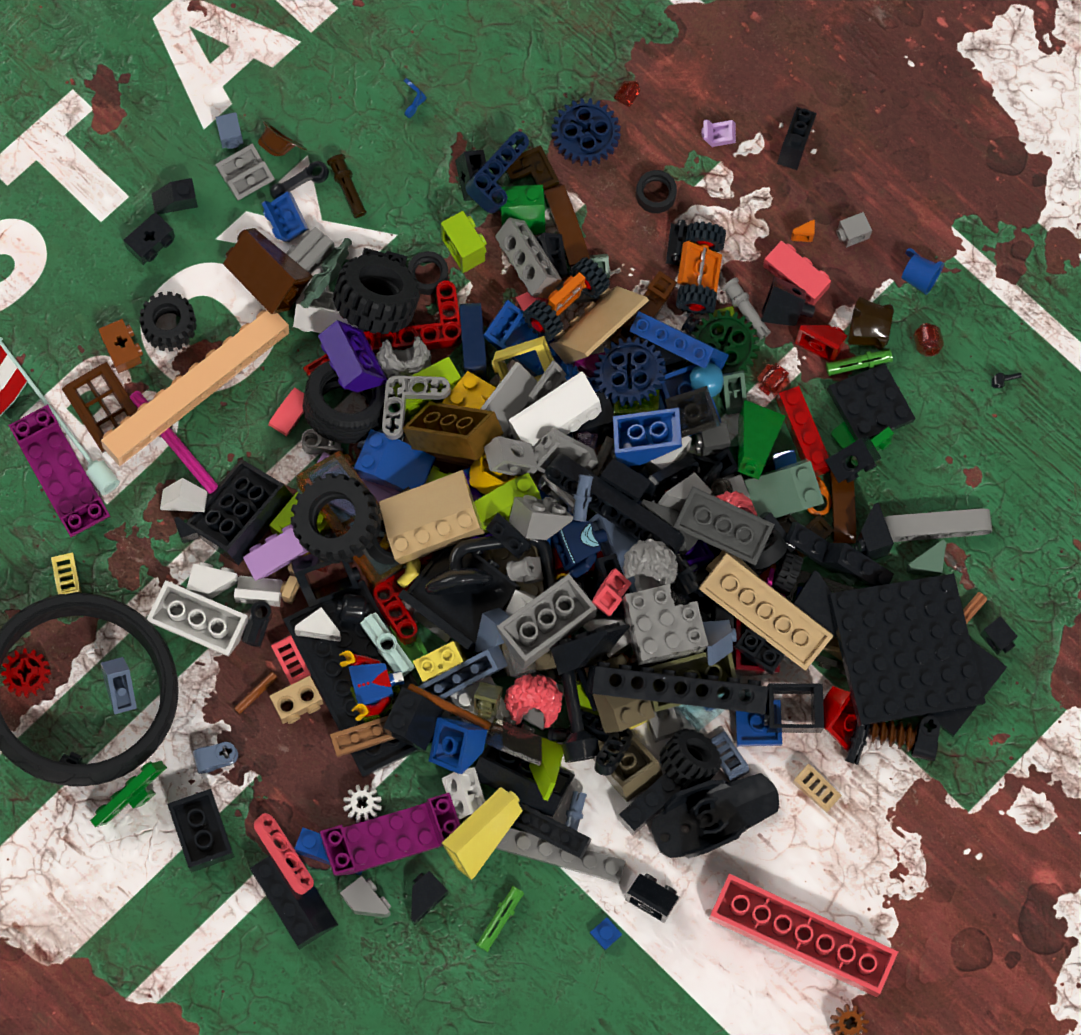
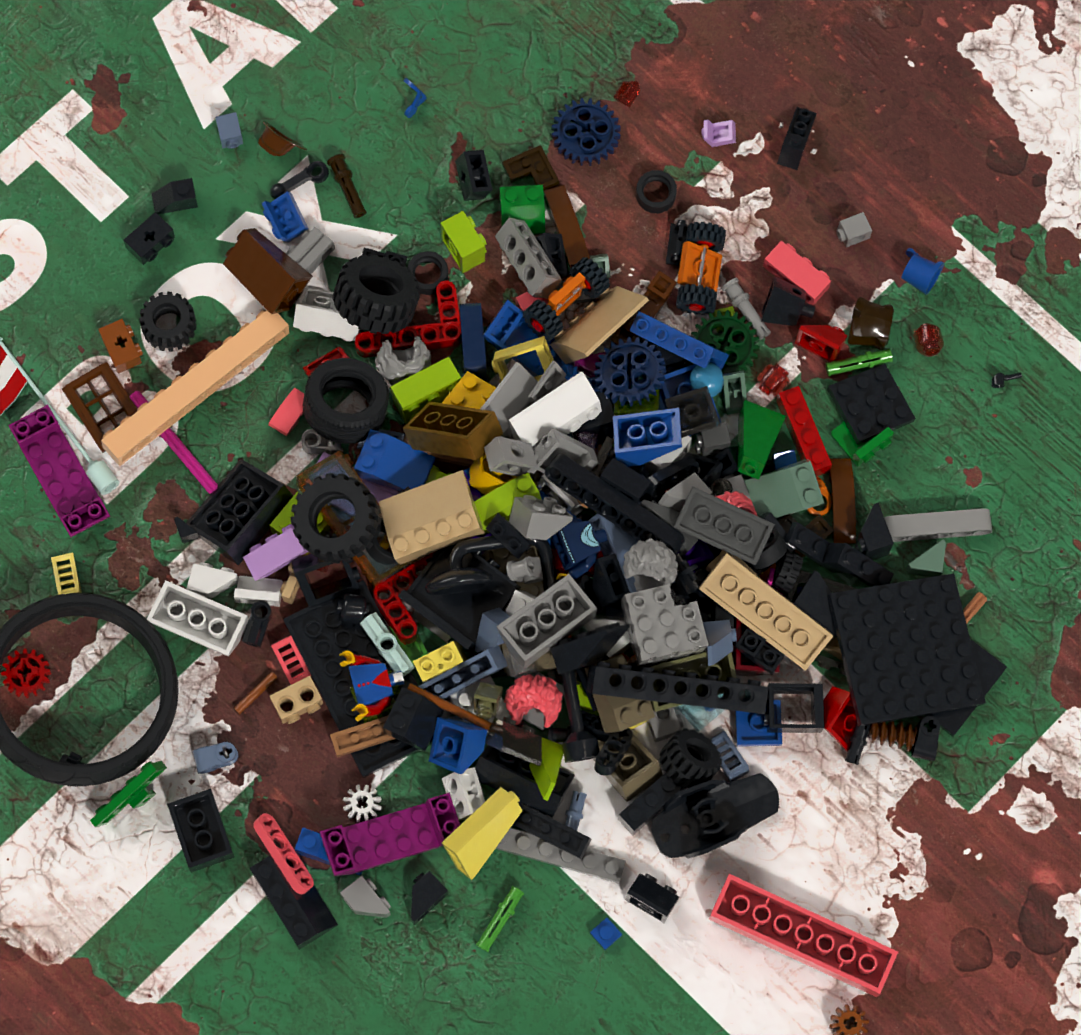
sand blue slope [101,657,137,714] -> none
white slope [160,478,208,512] -> none
light grey slope [215,143,275,201] -> none
white slope [295,607,341,642] -> none
sand green piece [300,238,352,308] -> none
dark purple slope [318,320,387,392] -> none
light grey beam [382,376,451,440] -> none
light yellow arm [397,558,421,588] -> none
dark blue beam [466,131,529,213] -> none
sand blue pin [573,474,593,522] -> none
coral slope [592,569,632,617] -> none
black bush [681,314,701,336] -> none
orange slope [791,220,815,242] -> none
tan slope [793,764,842,813] -> none
black brick [825,436,881,483] -> none
black brick [980,616,1018,655] -> none

